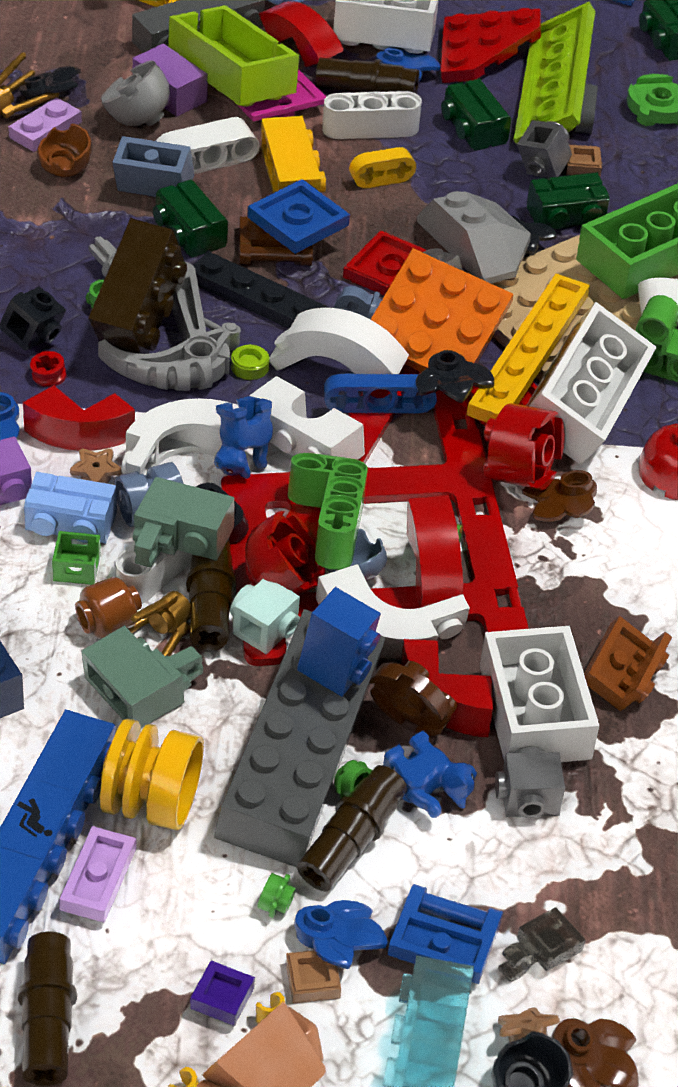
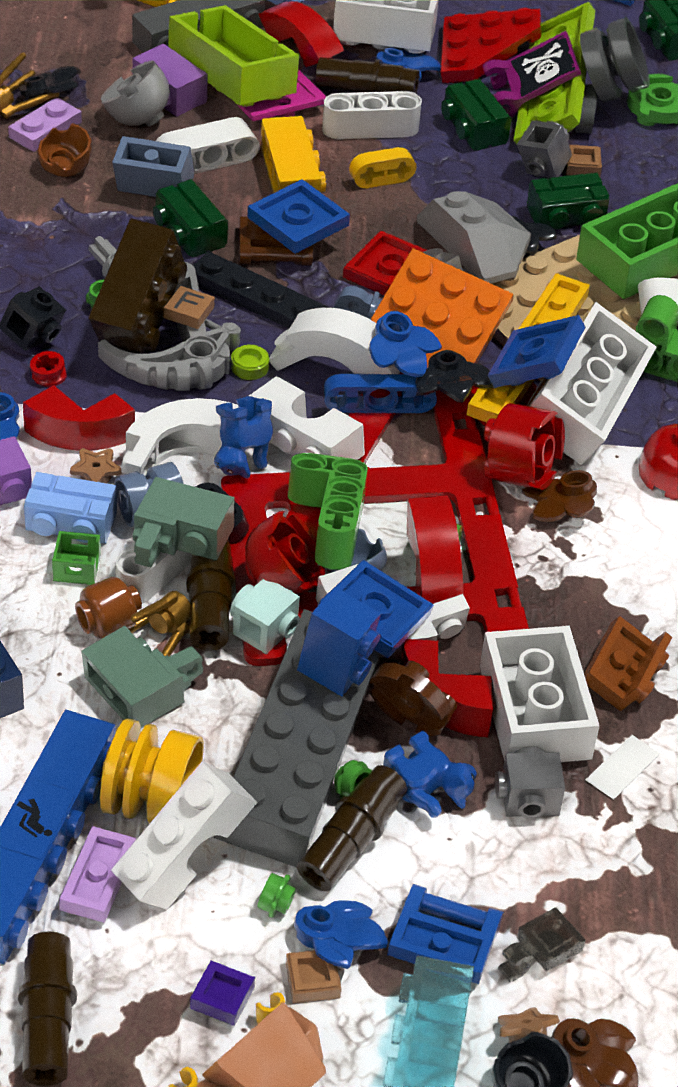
none -> white arch [111,762,257,910]
none -> medium nougat tile [164,286,215,329]
none -> blue plate [318,560,434,658]
none -> blue plate [369,311,442,377]
none -> flag [483,31,582,118]
none -> blue plate [488,315,586,388]
none -> dark grey wheel [580,17,650,103]
none -> white sticker [585,735,660,800]

